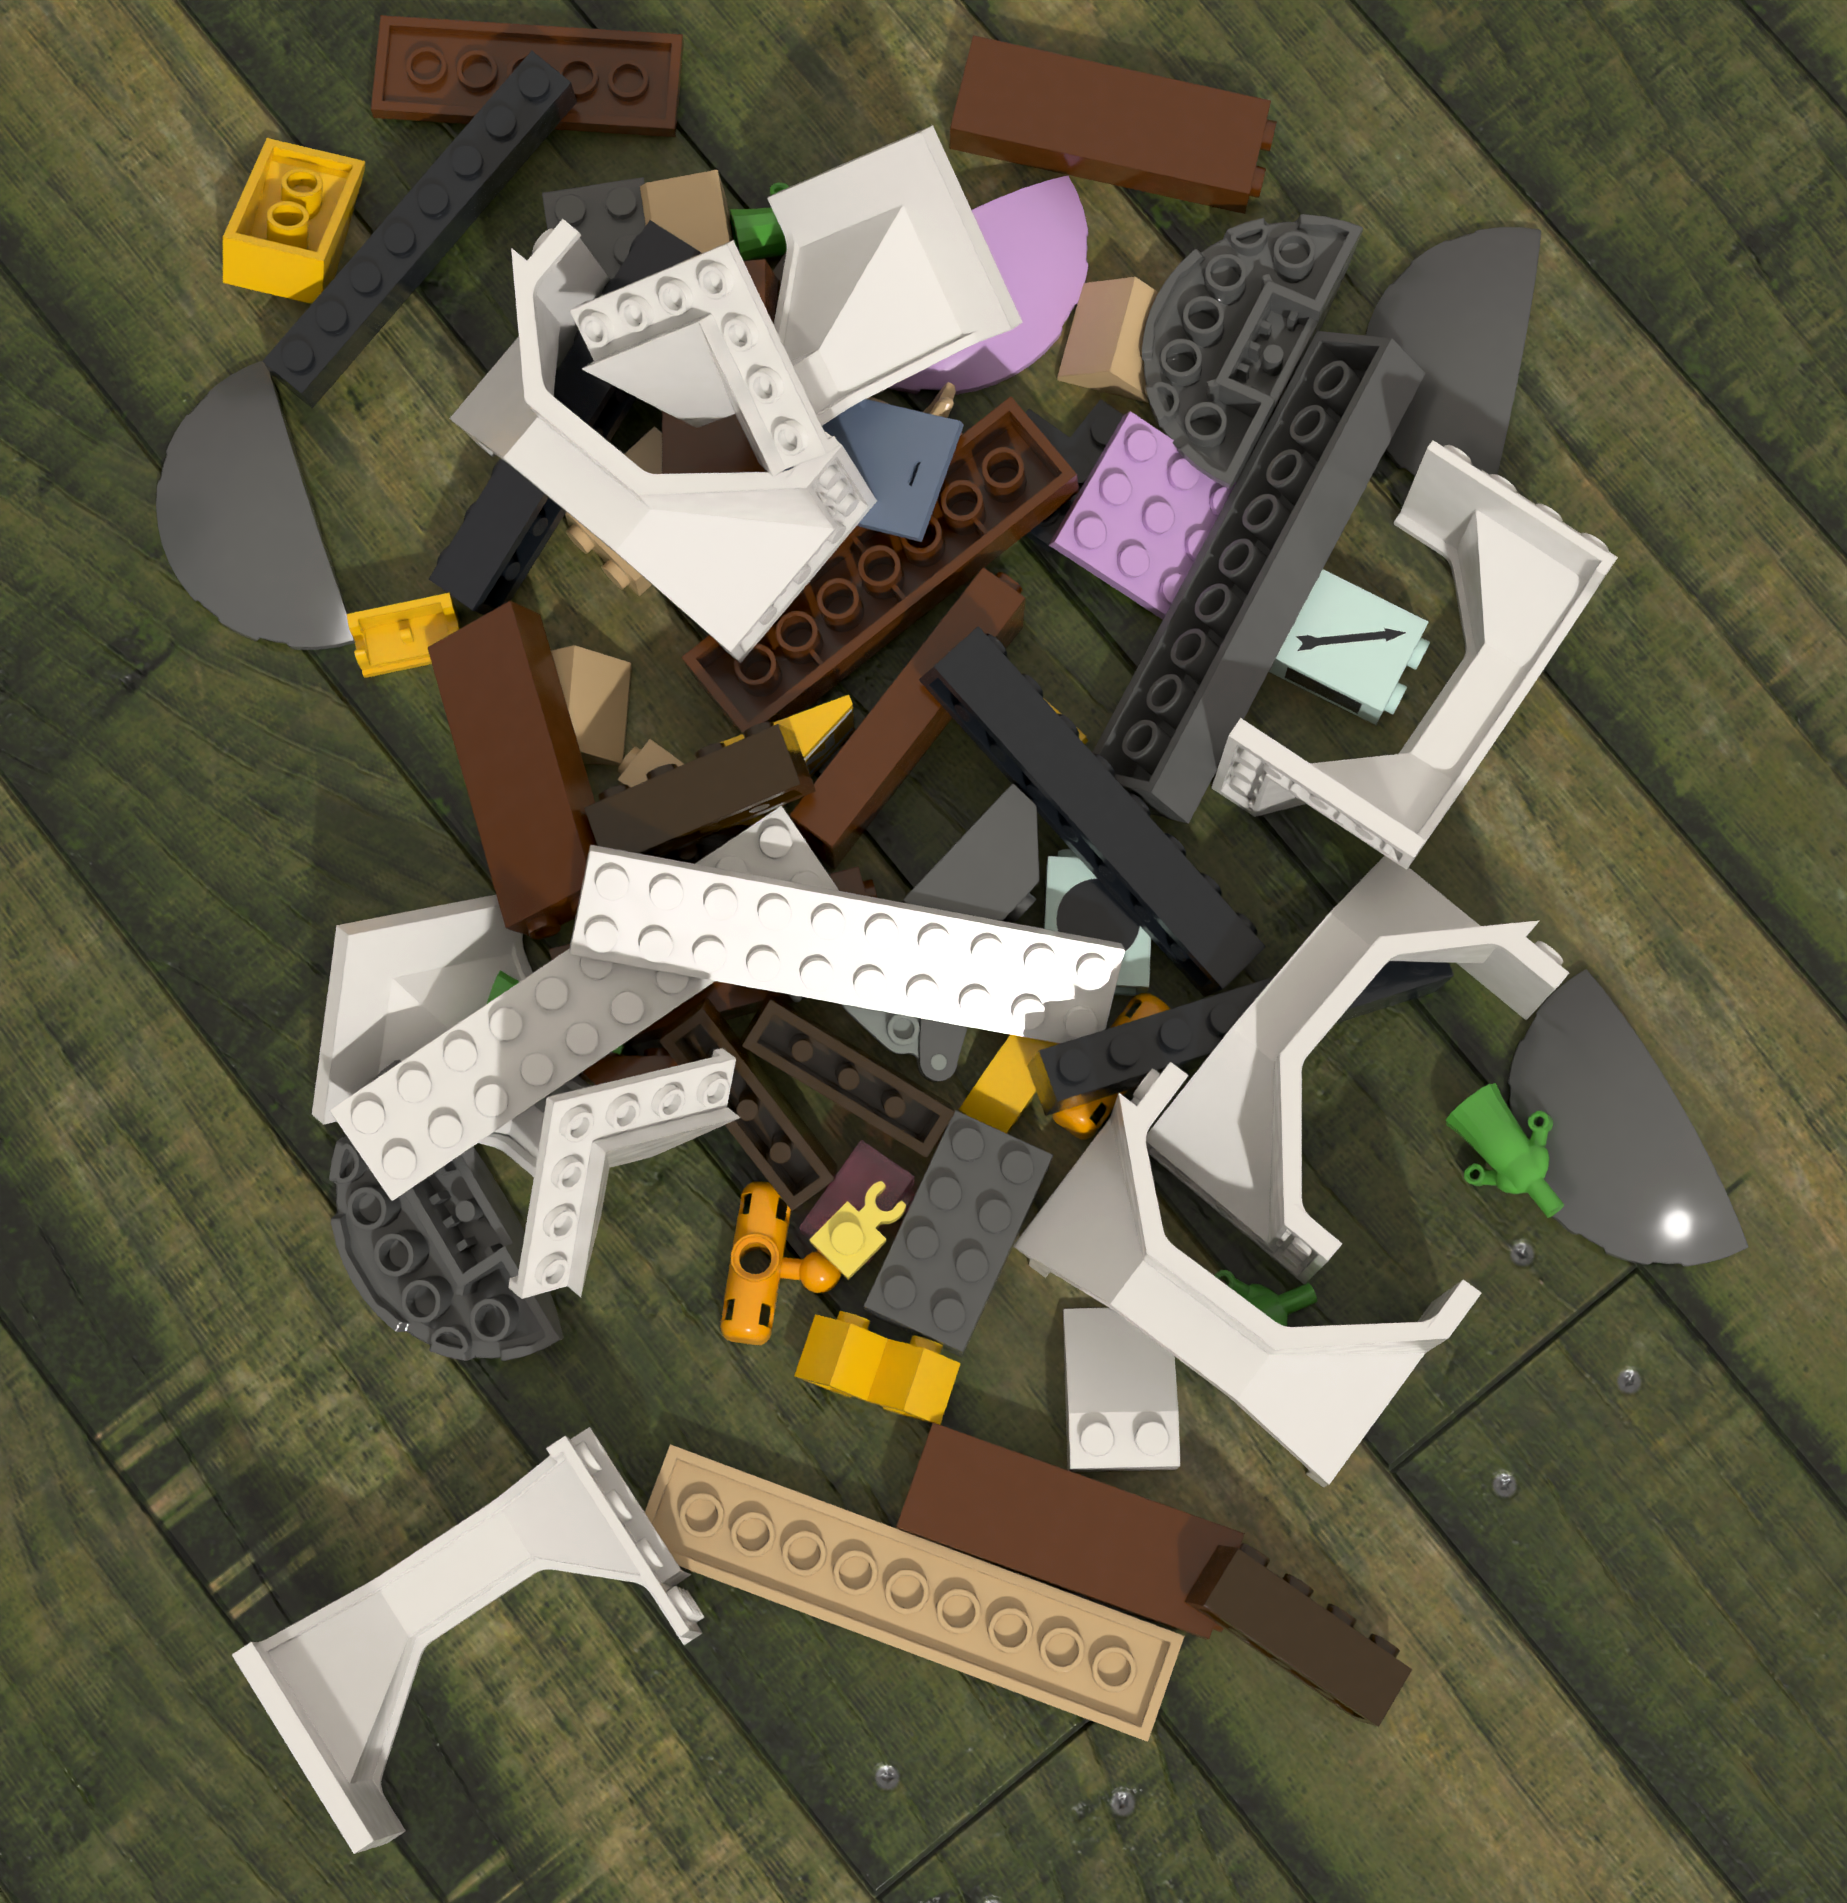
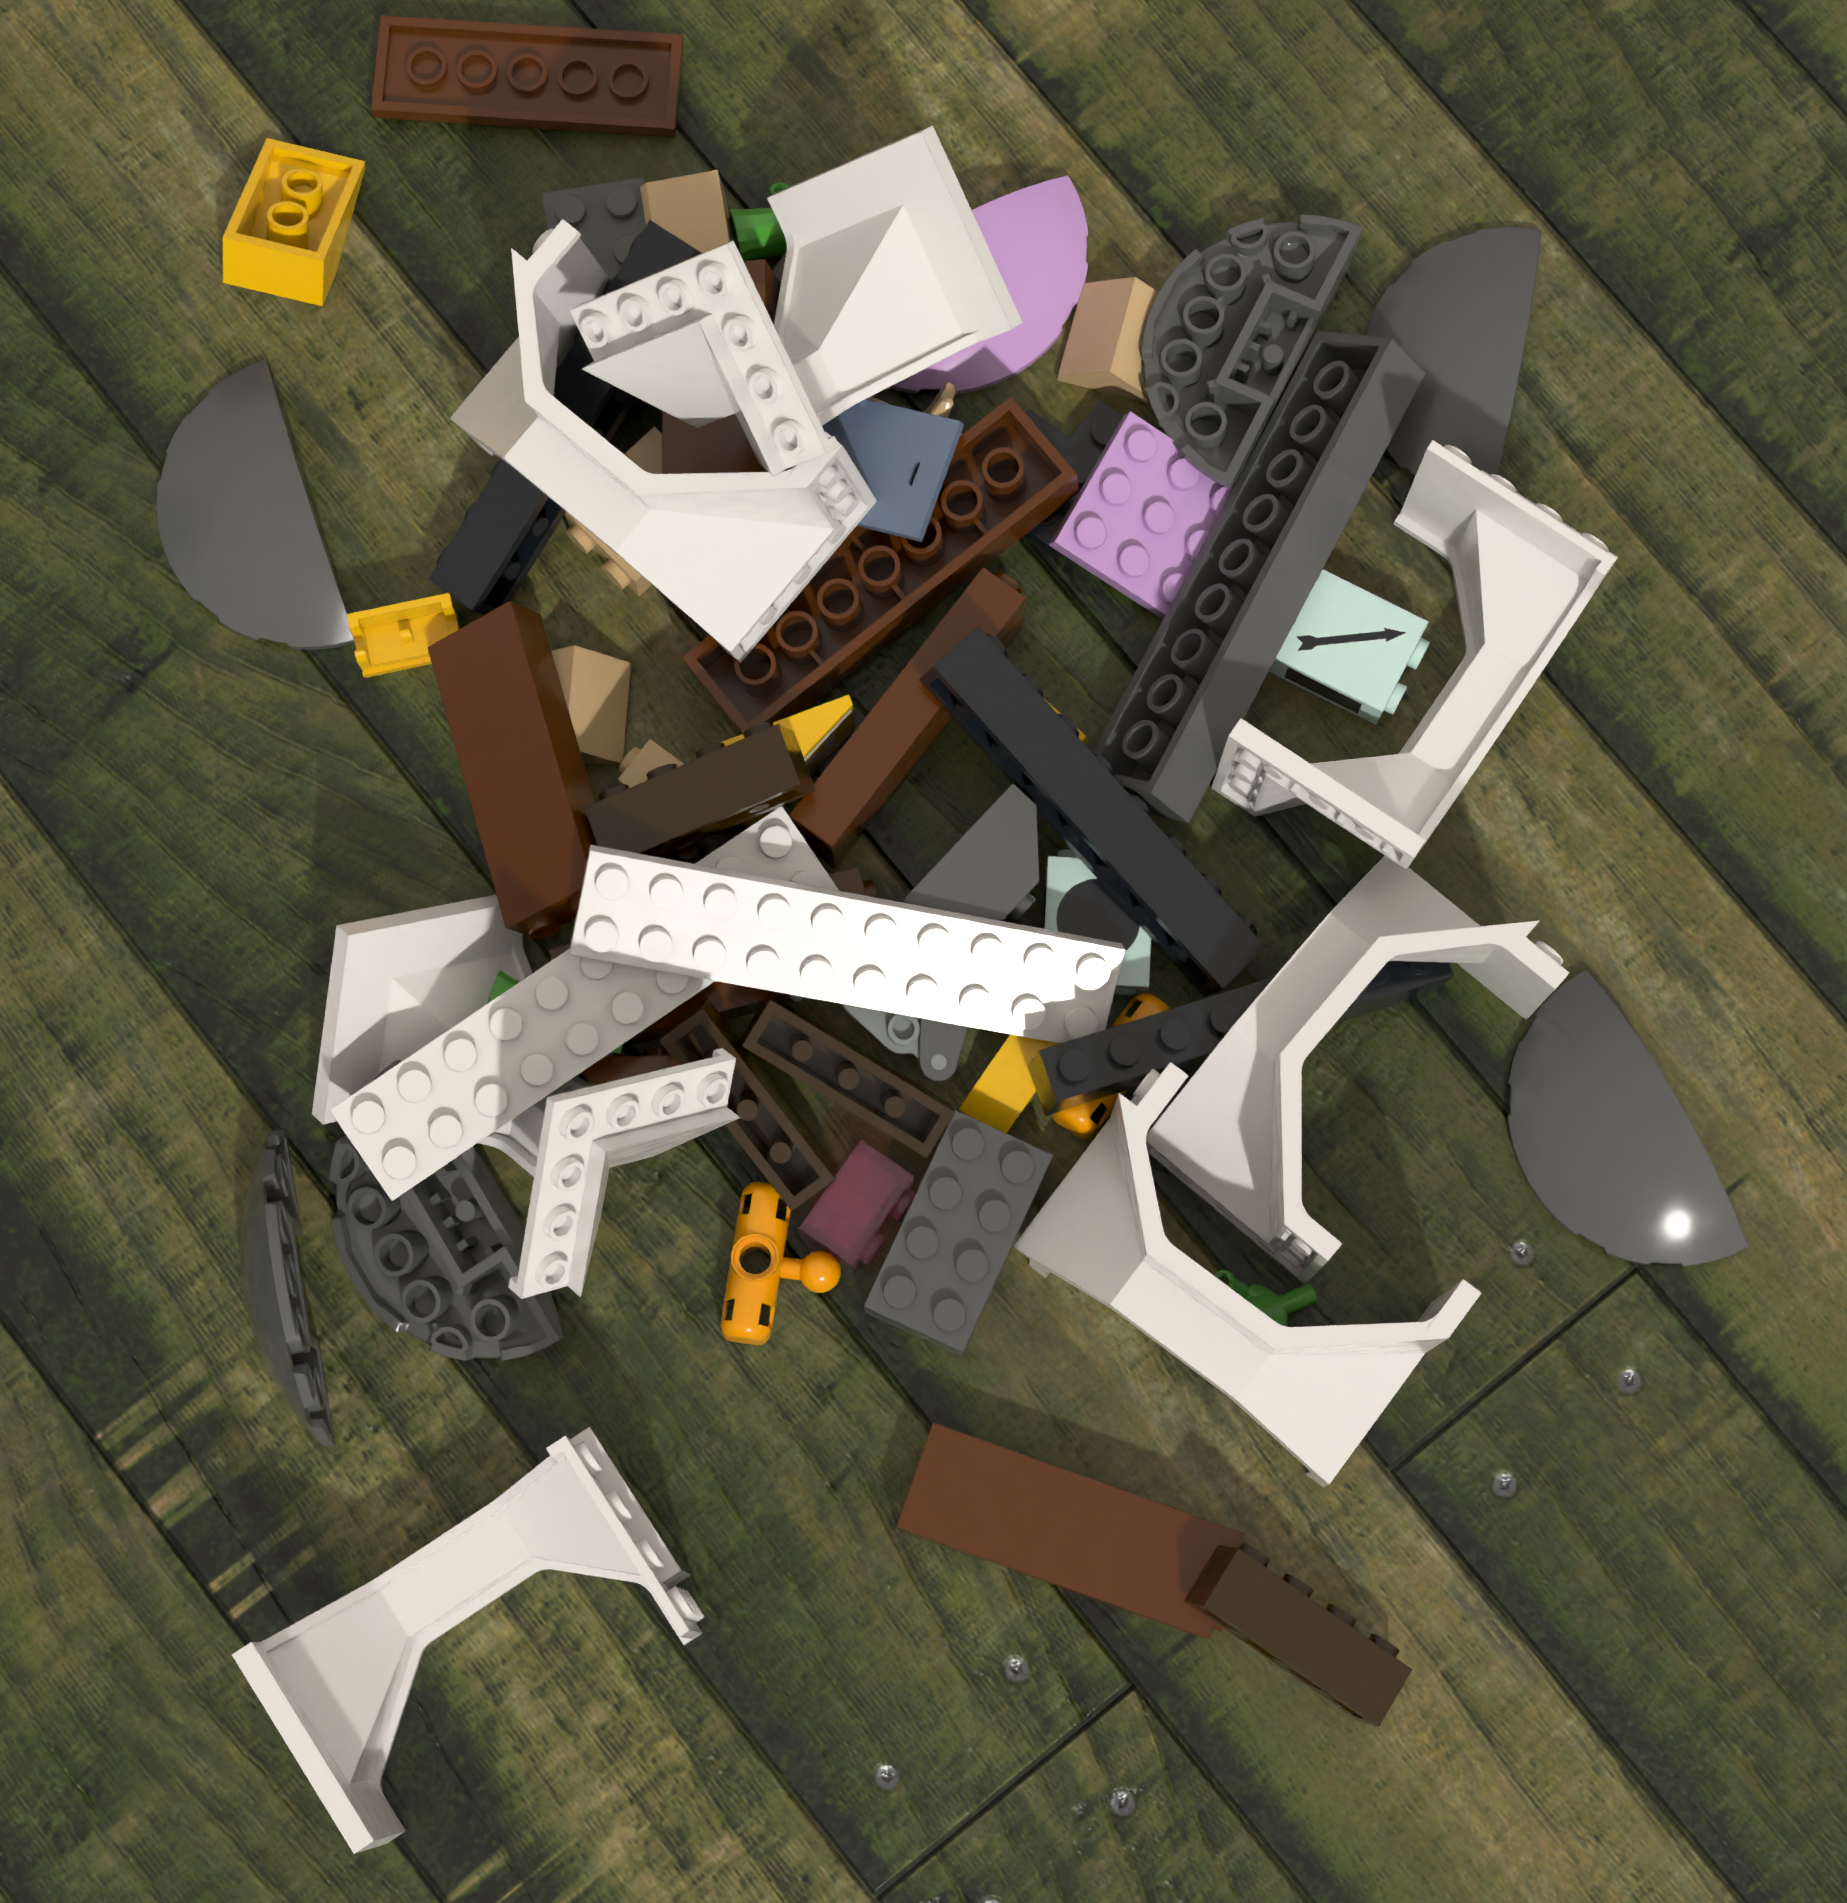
black brick [263,51,577,408] -> none
tan plate [645,1445,1185,1742] -> none
yellow brick [794,1311,961,1425] -> none
light yellow plate [809,1181,906,1280] -> none
reddish brown brick [950,35,1277,214] -> none
white slope [1063,1308,1180,1472] -> none
bright green piece [1445,1083,1564,1218] -> none
none -> dark grey brick [240,1129,336,1448]

